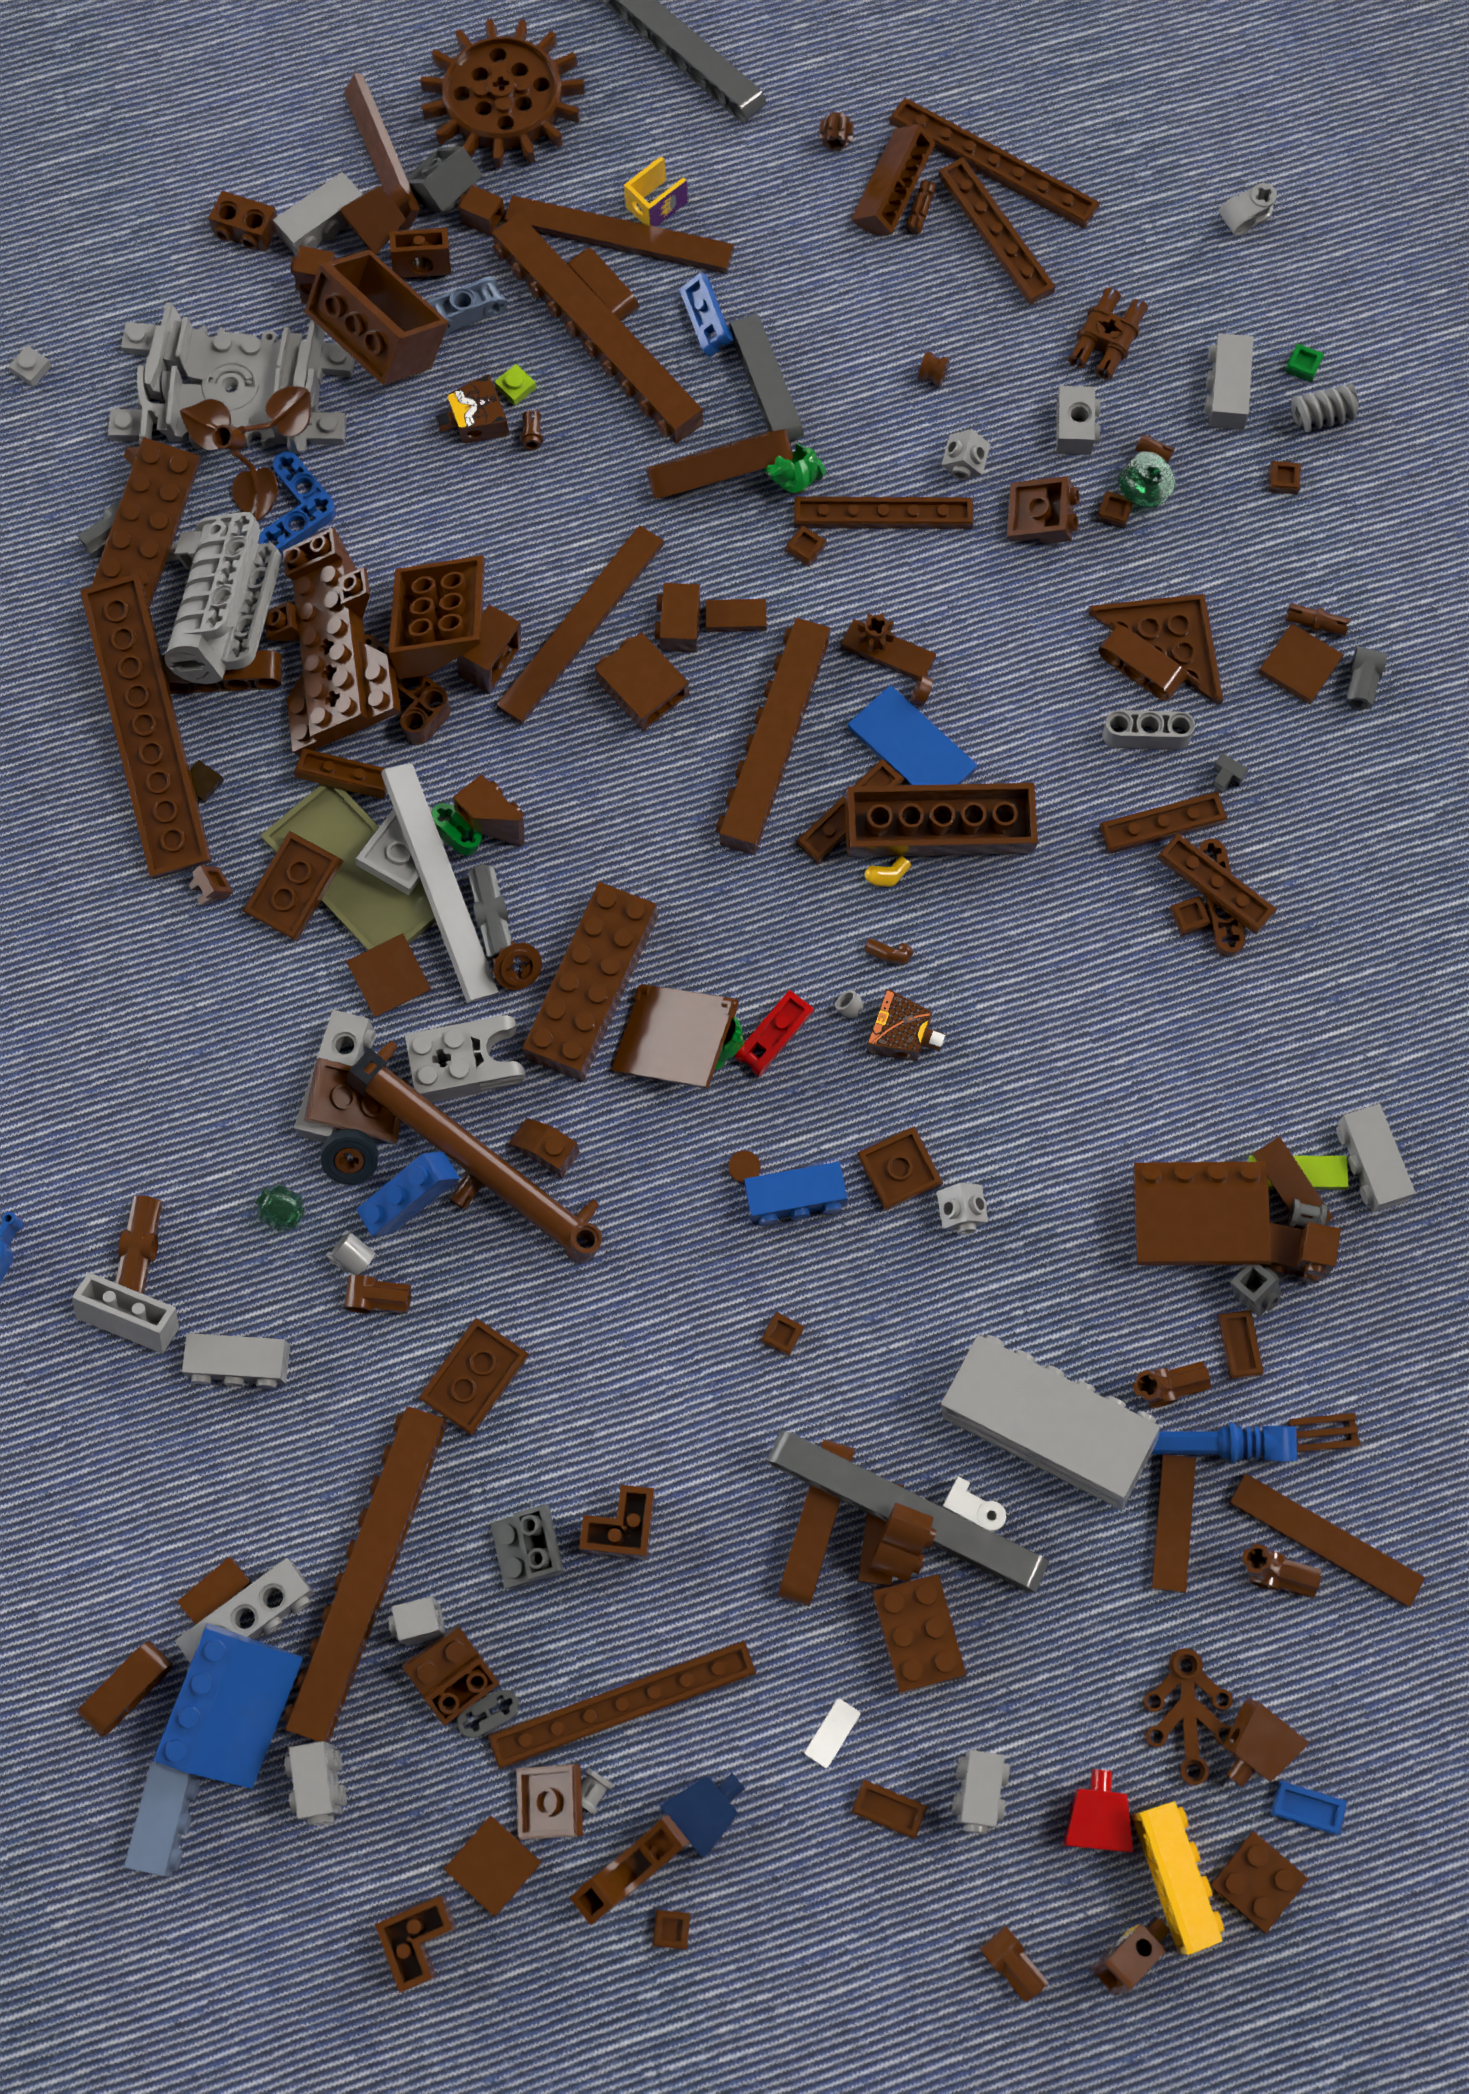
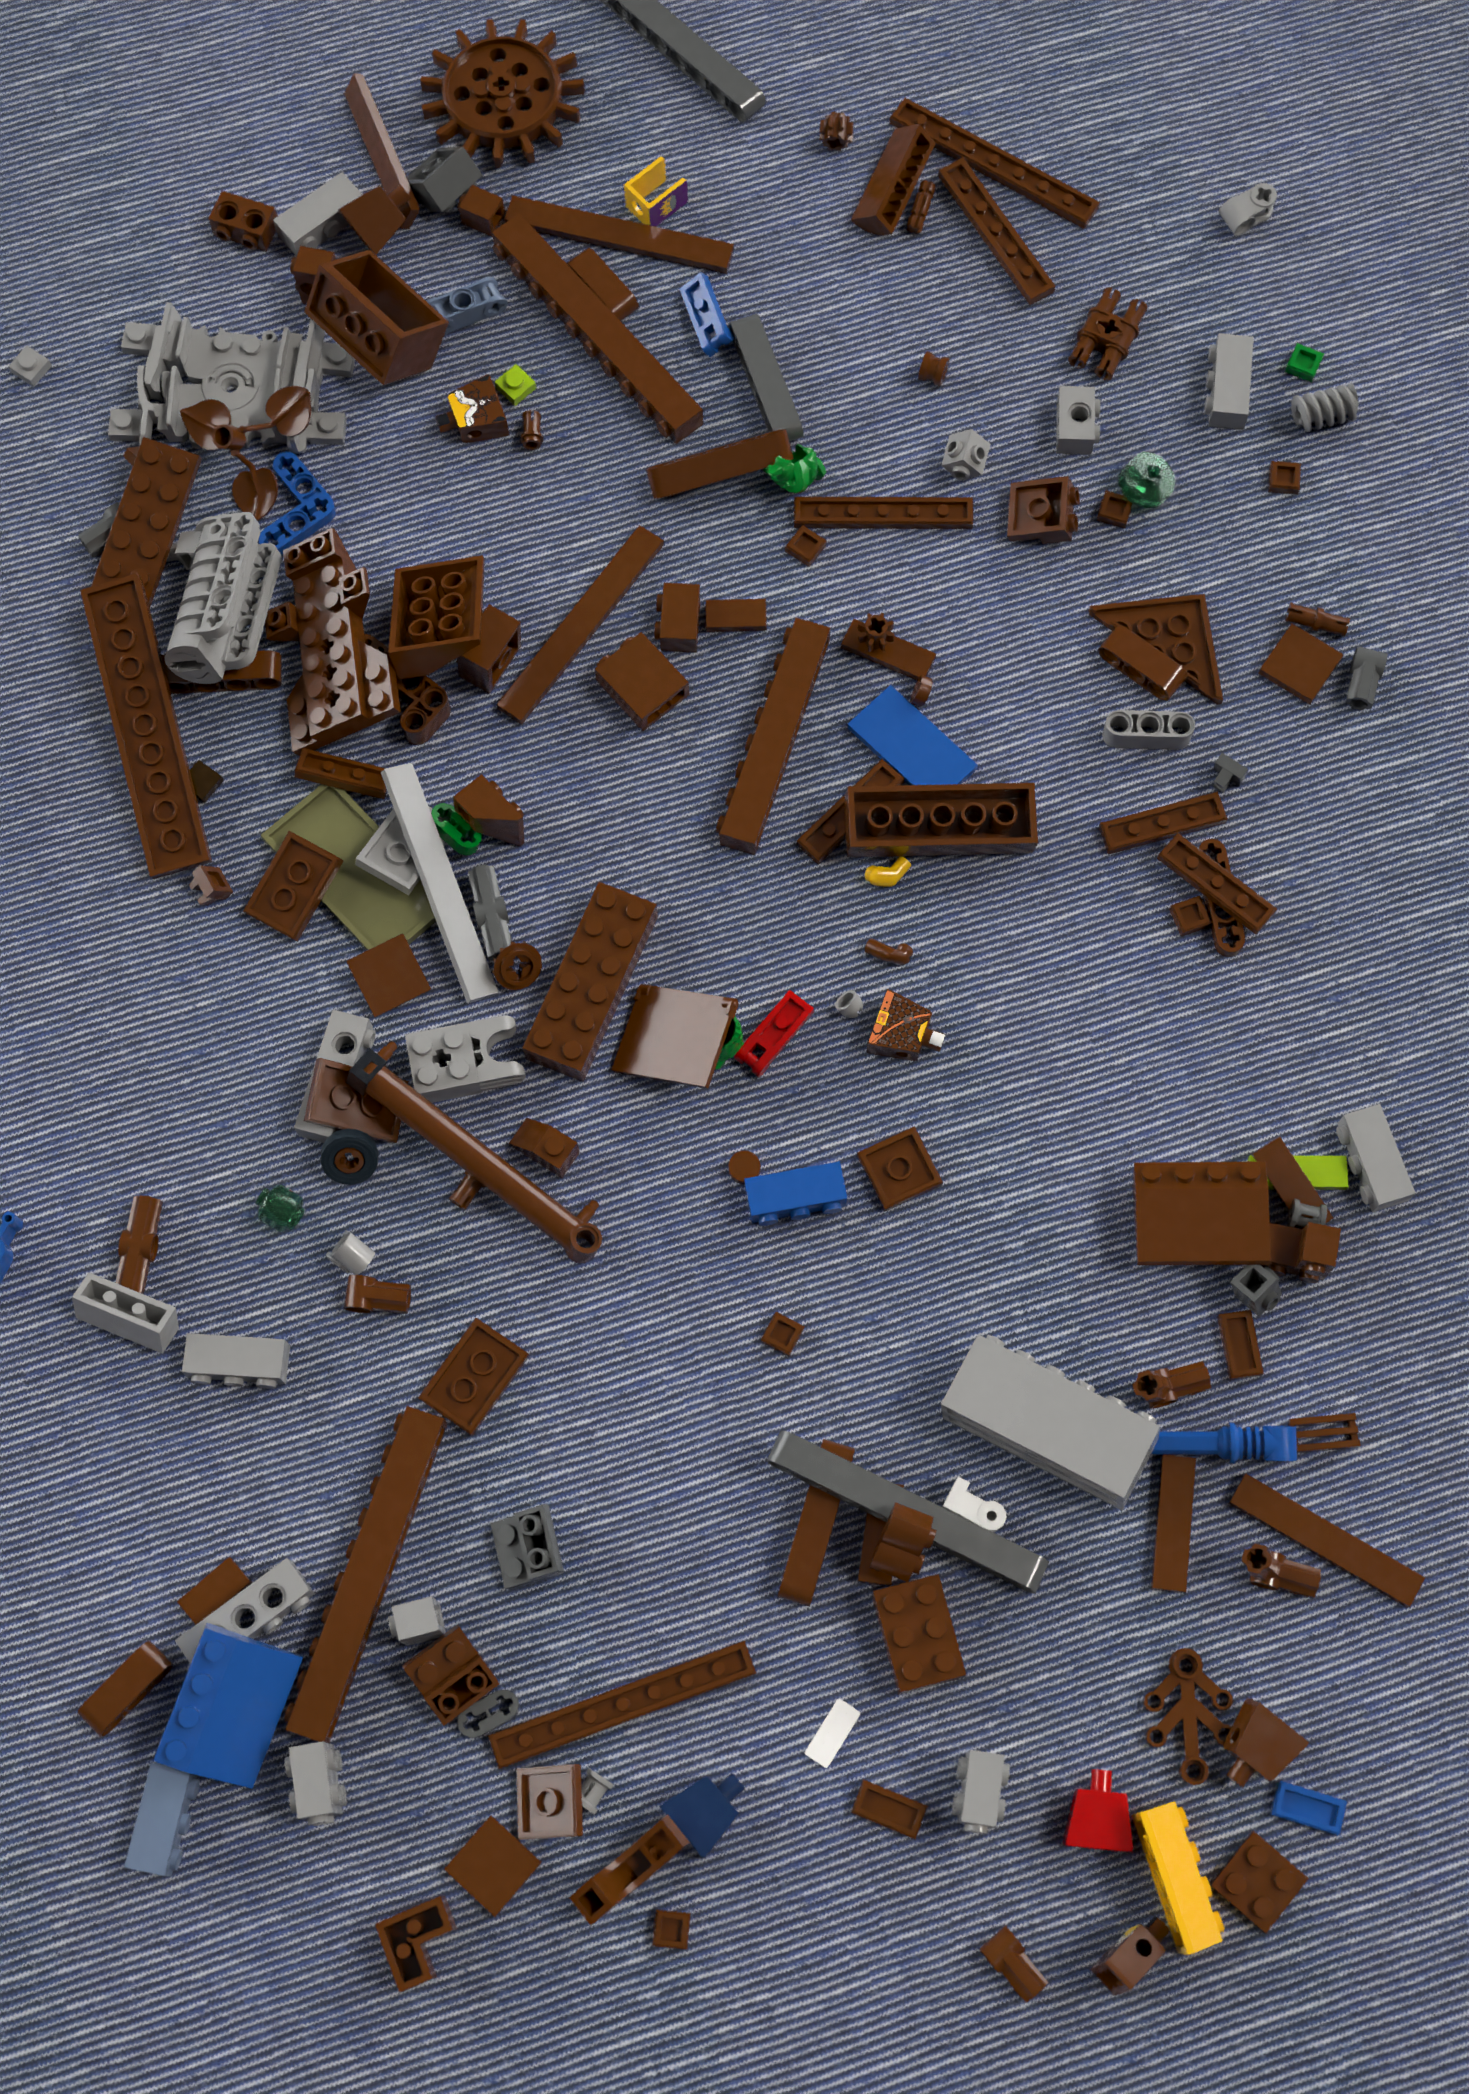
blue brick [356,1152,460,1236] -> none
reddish brown brick [389,228,452,278] -> none
reddish brown brick [579,1485,655,1561] -> none
light grey brick [937,1183,988,1235] -> none
reddish brown pin [1135,434,1175,466] -> none

